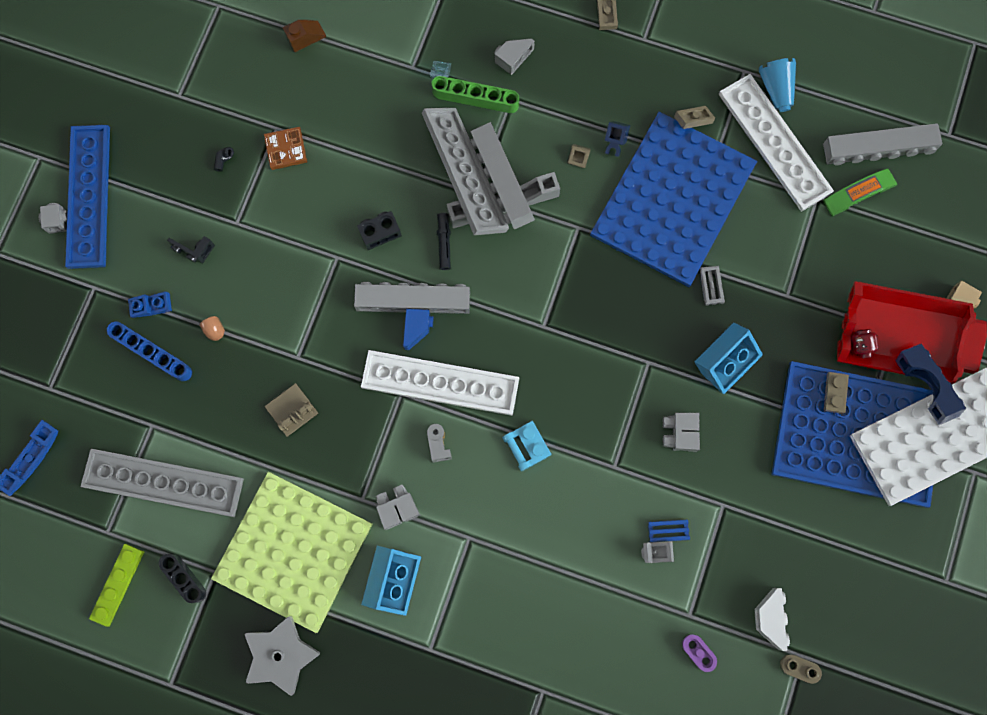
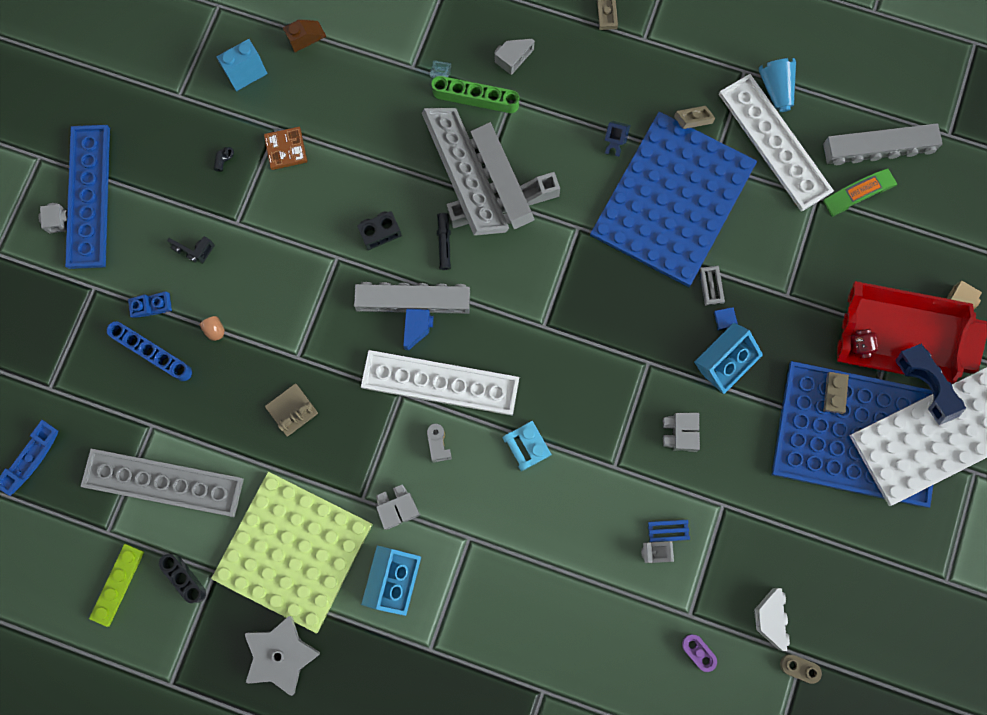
dark tan slope [567,144,591,168] -> none
none -> dark azure slope [217,39,267,91]
none -> blue tile [714,307,738,330]

